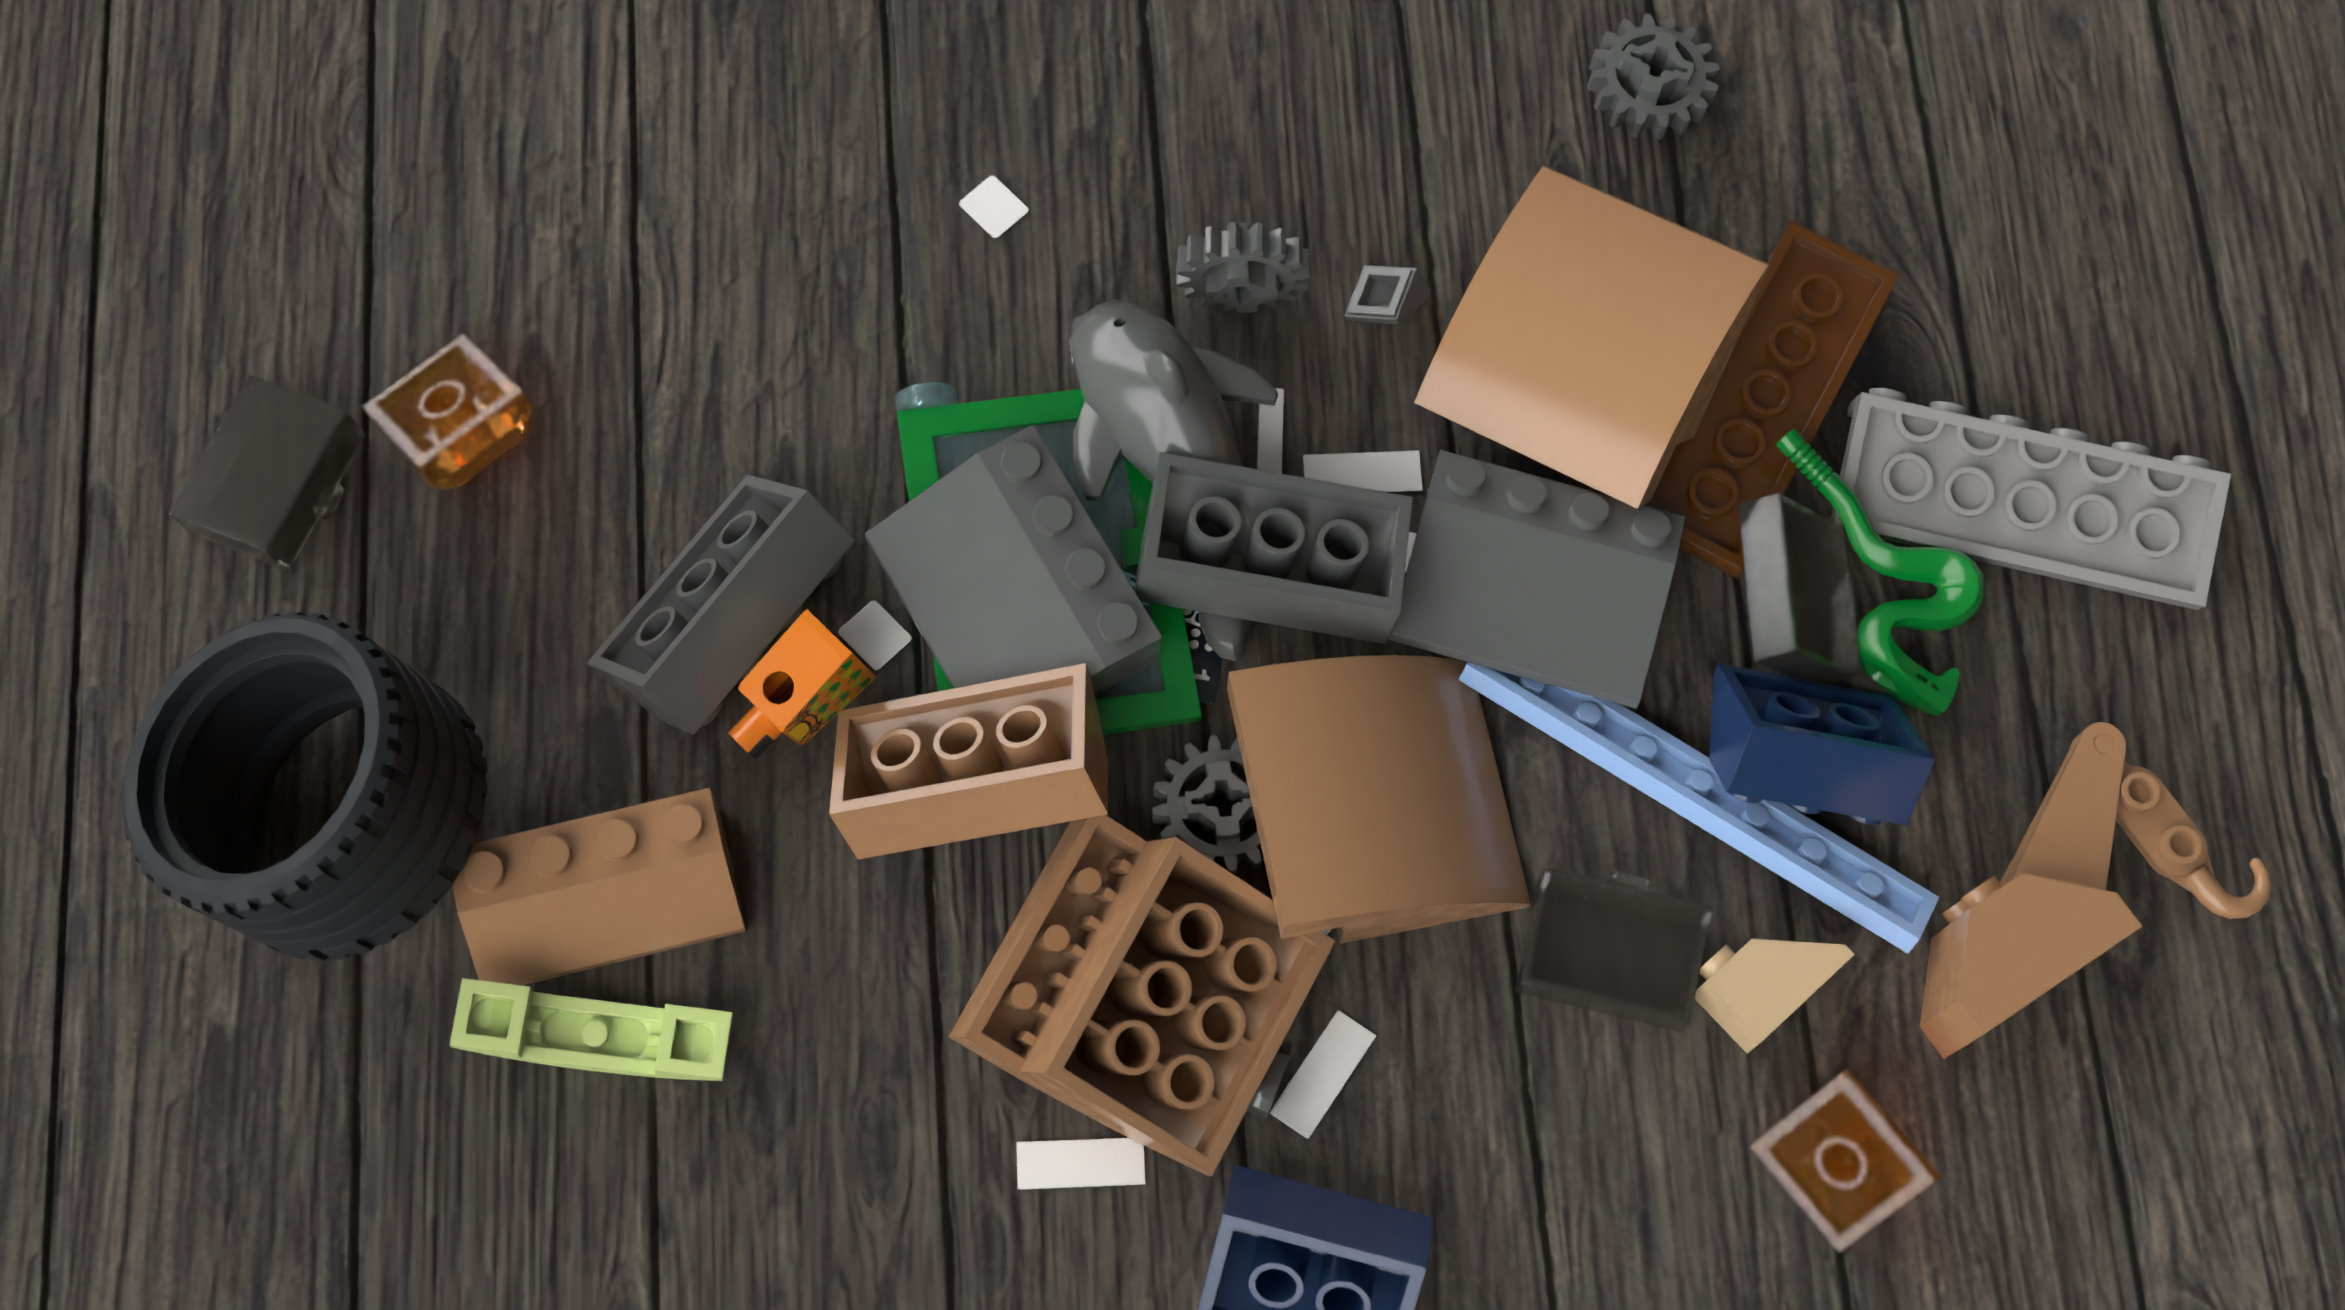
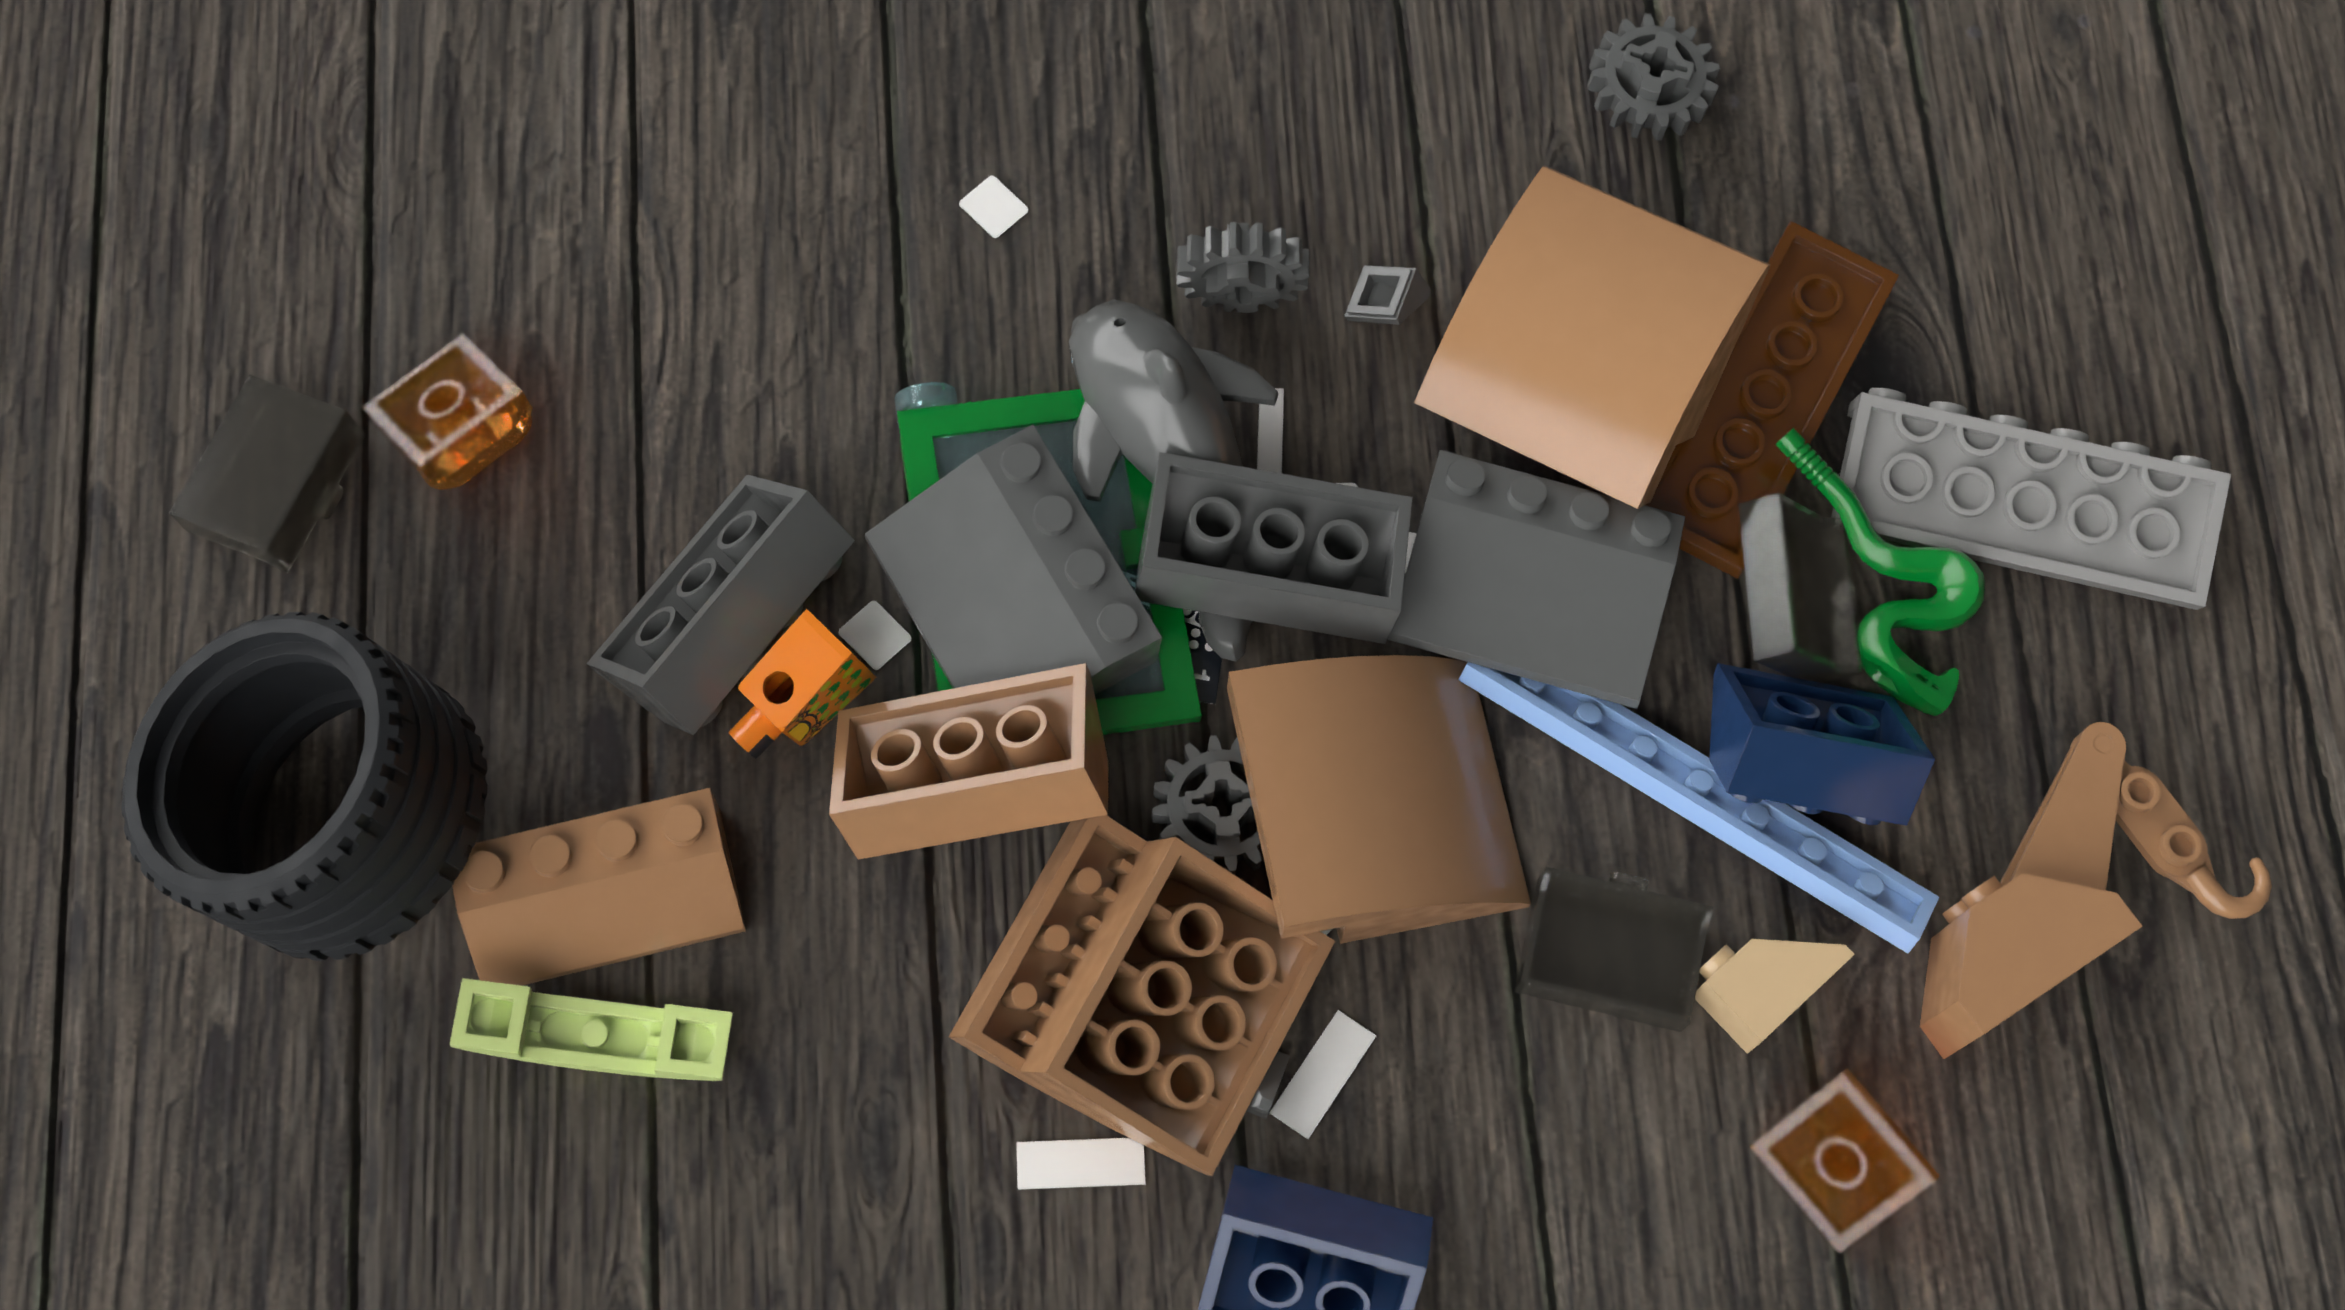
white sticker [1303,451,1423,492] -> none

